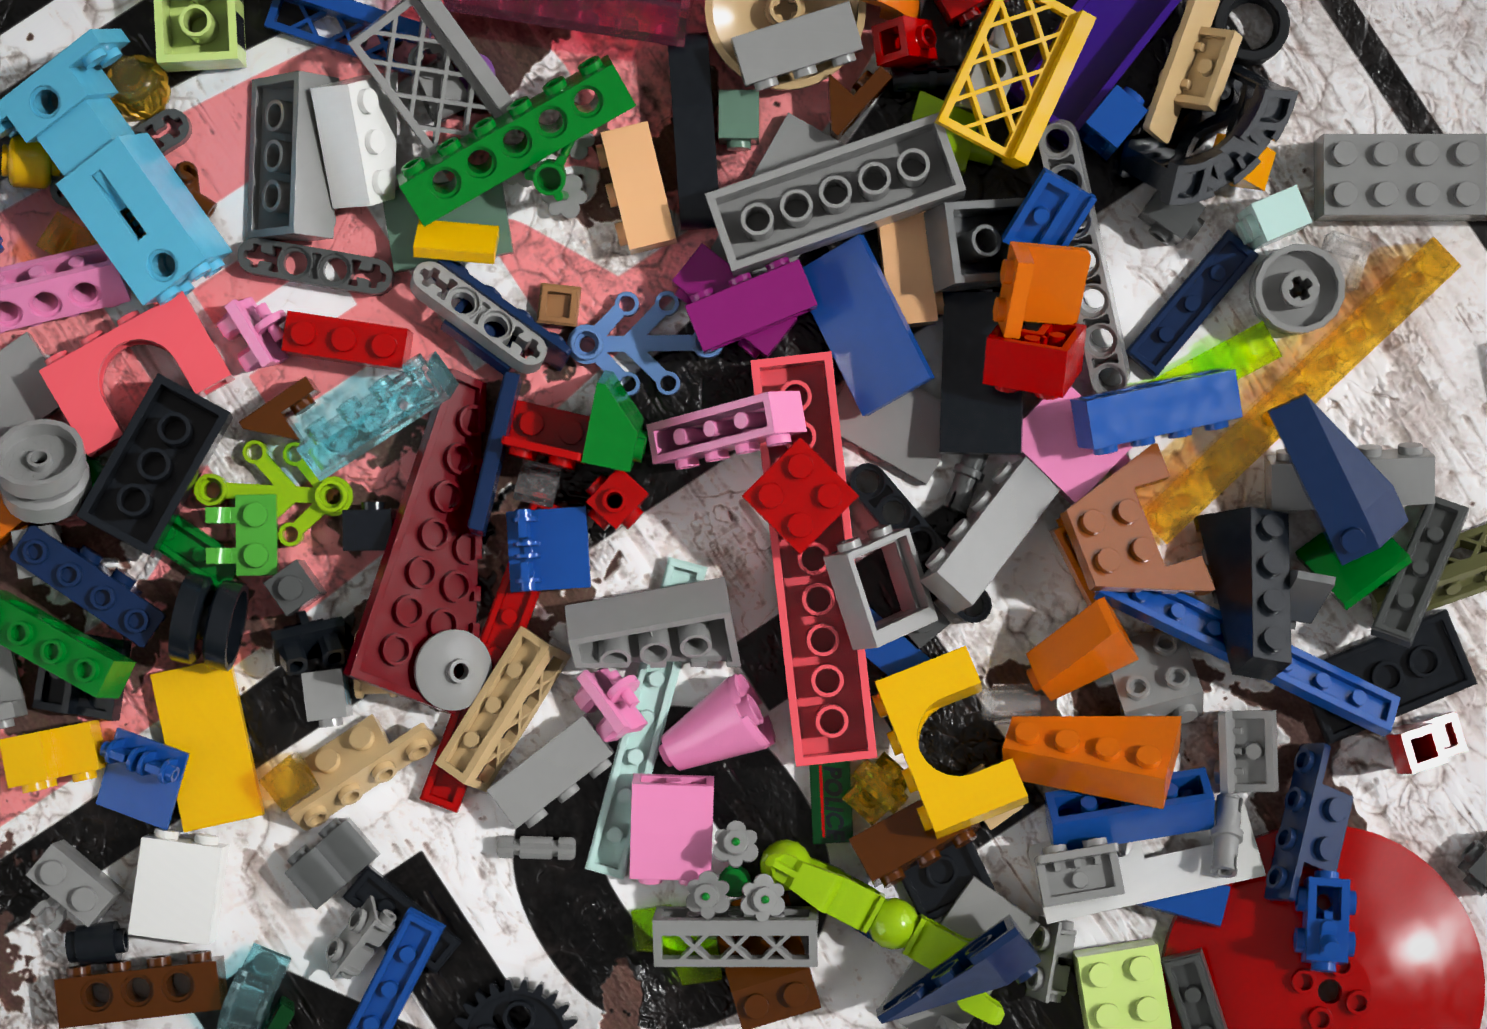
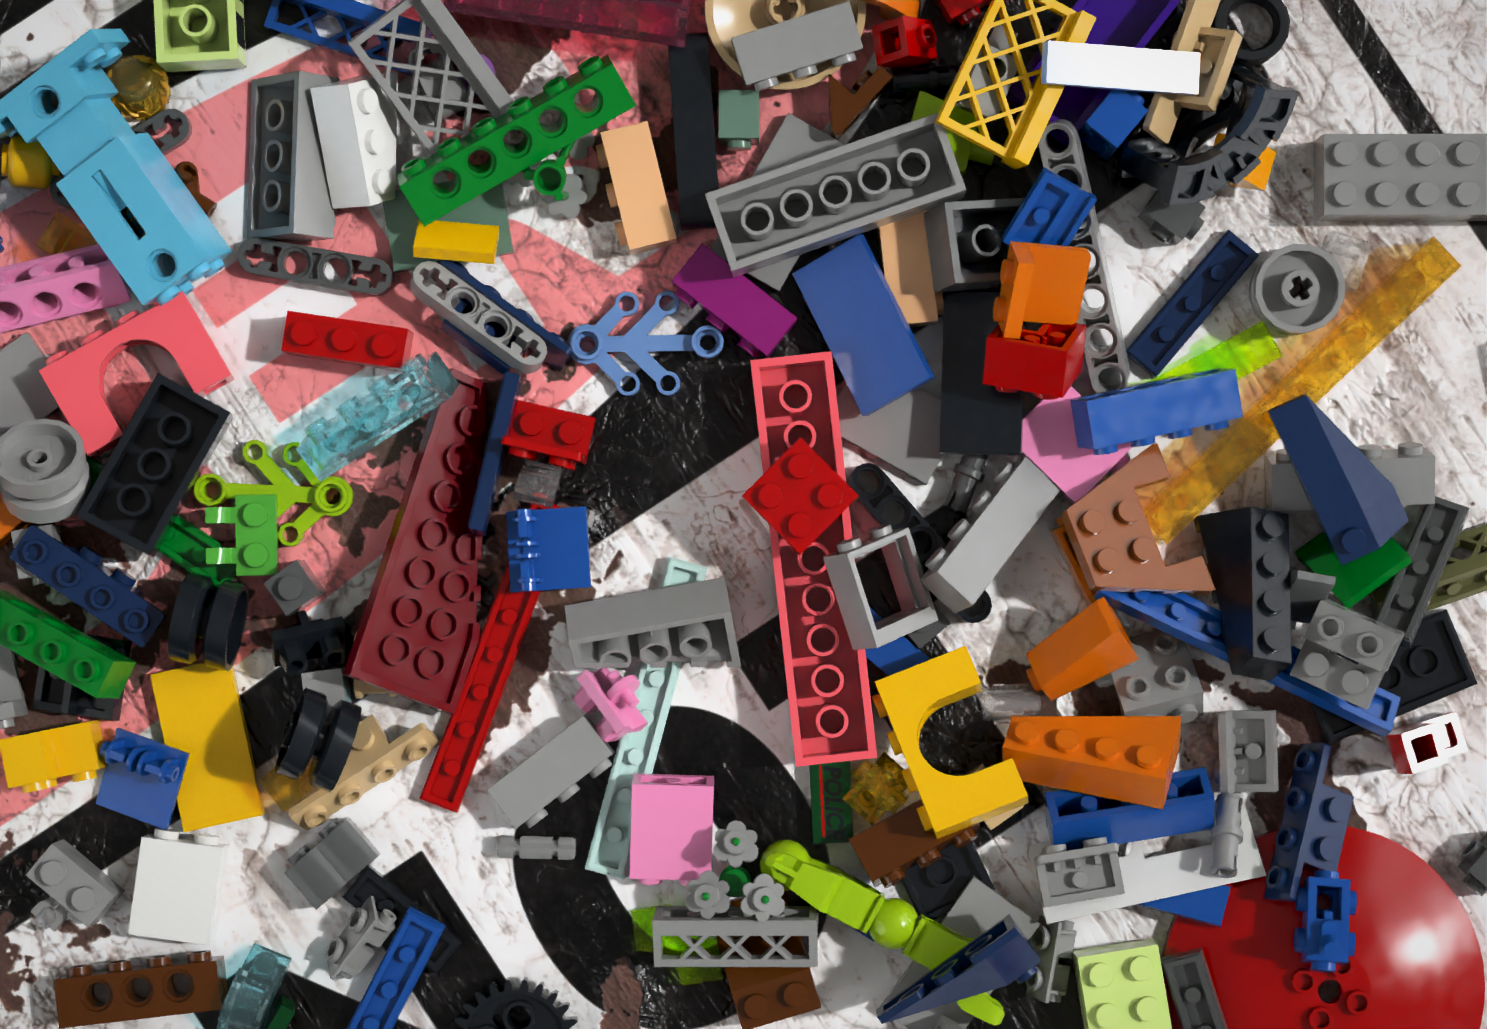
black brick [65,921,129,966] -> none
bright pink hips [216,297,289,372] -> none
reddish brown slope [239,376,321,442] -> none
black brick [342,502,396,551] -> none
light grey dish [414,629,492,711] -> none
tan fence [435,626,572,792] -> none
medium nougat tile [536,283,582,328] -> none
green slope [581,370,648,472] -> none
red brick [586,470,649,531] -> none
bright pink brick [646,391,807,470] -> none
bright pink cone [658,674,776,771] -> none
magenta brick [685,257,818,355] -> none
light aqua brick [1235,184,1313,251] -> none
none -> black wheel [275,687,362,792]
none -> tile [1041,41,1200,95]
none -> light grey brick [1290,599,1405,710]

